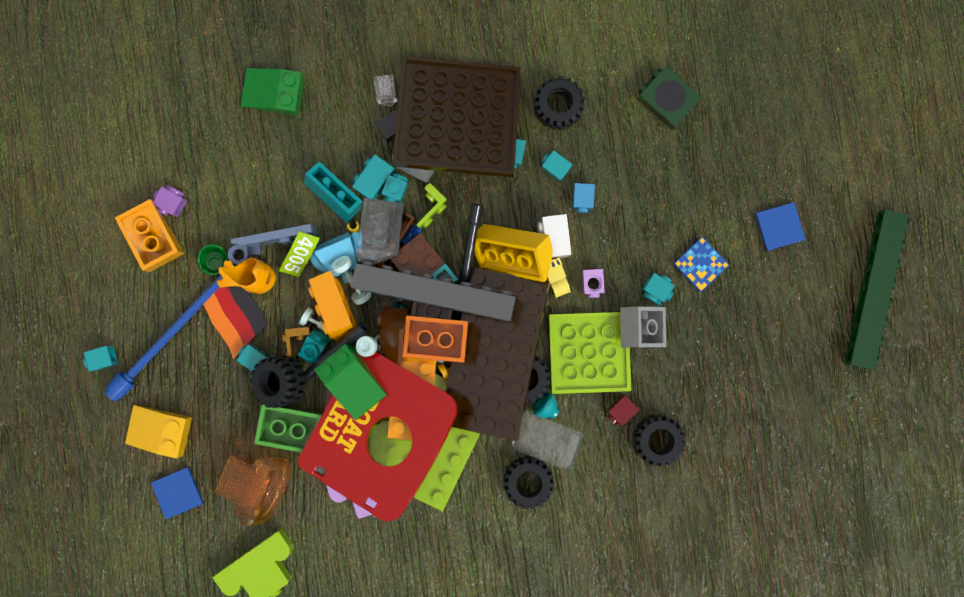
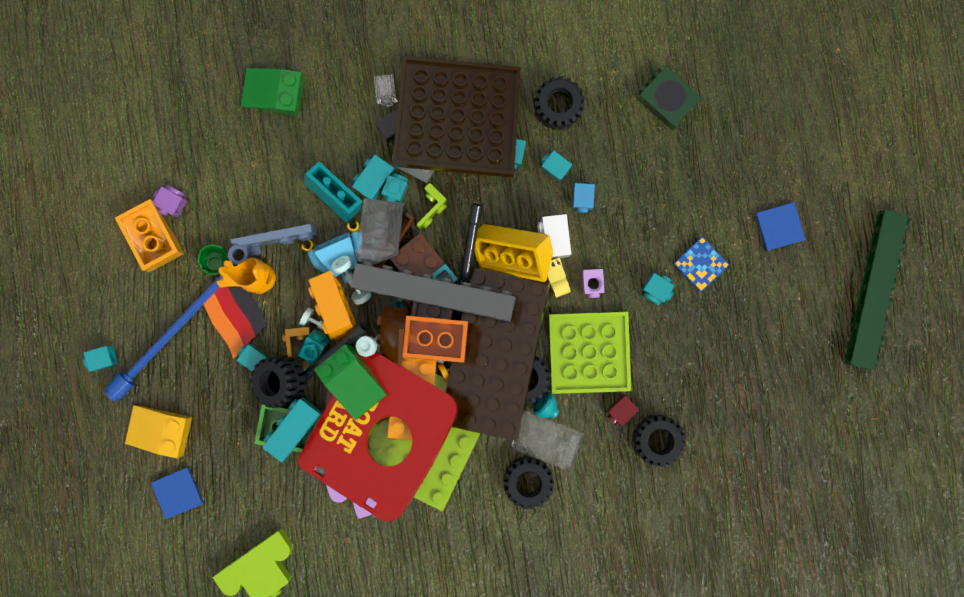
clear orange piece [215,455,291,526] -> none
lime sticker [279,231,320,277] -> none
blue piece [401,224,422,245] -> none
light grey brick [620,307,666,348] -> none
none -> teal brick [263,397,322,463]

